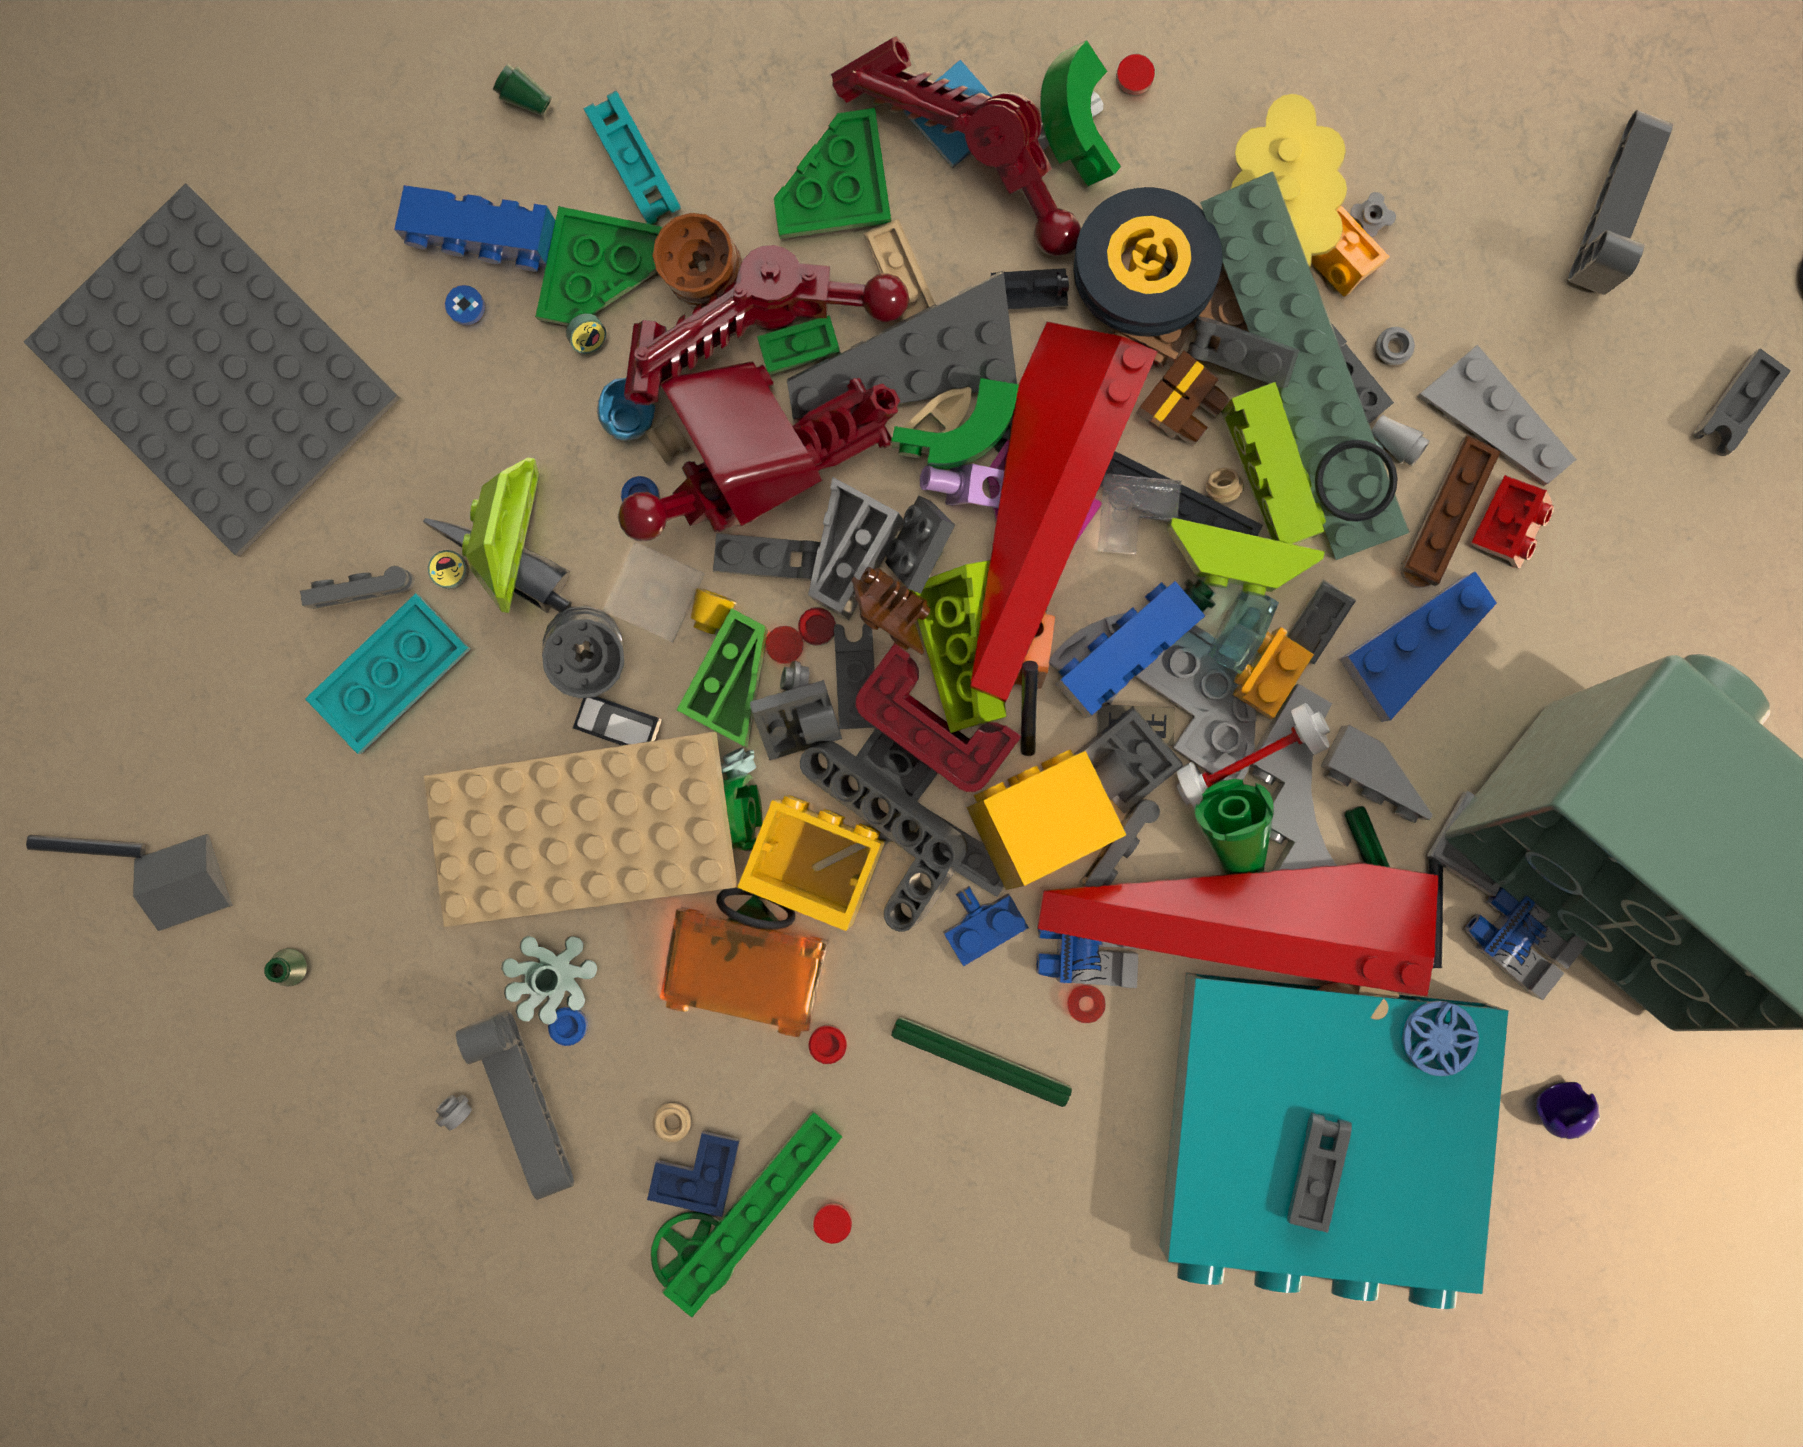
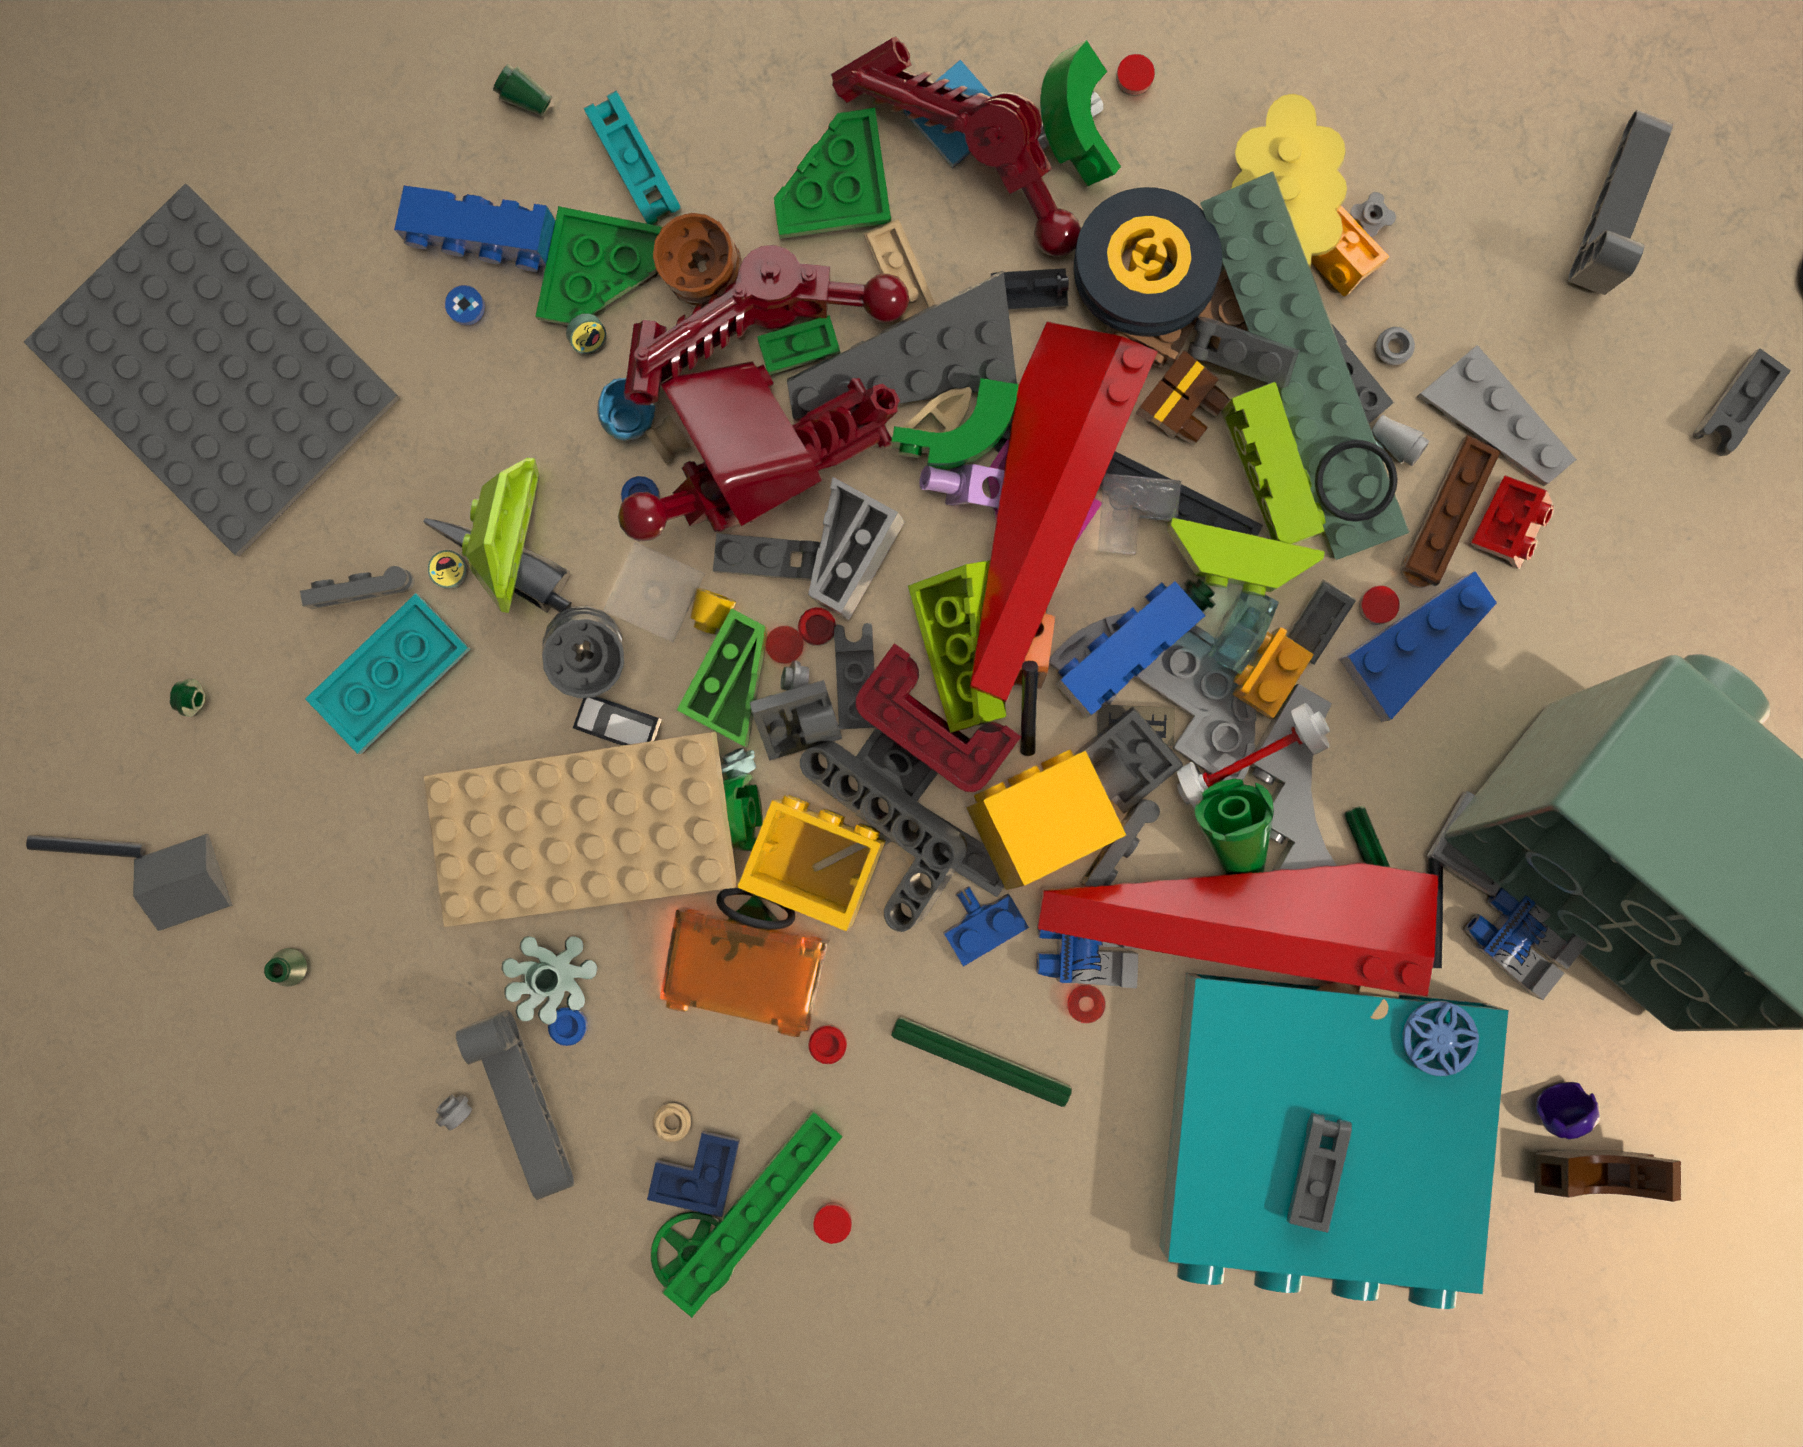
reddish brown hinge [851,567,930,655] -> none
dark grey plate [885,495,955,594] -> none
tan plate [1205,467,1244,502] -> none
light grey slope [1321,725,1432,823] -> none
none -> dark green plate [170,678,205,717]
none -> red tile [1359,586,1400,625]
none -> reddish brown arch [1534,1150,1681,1202]

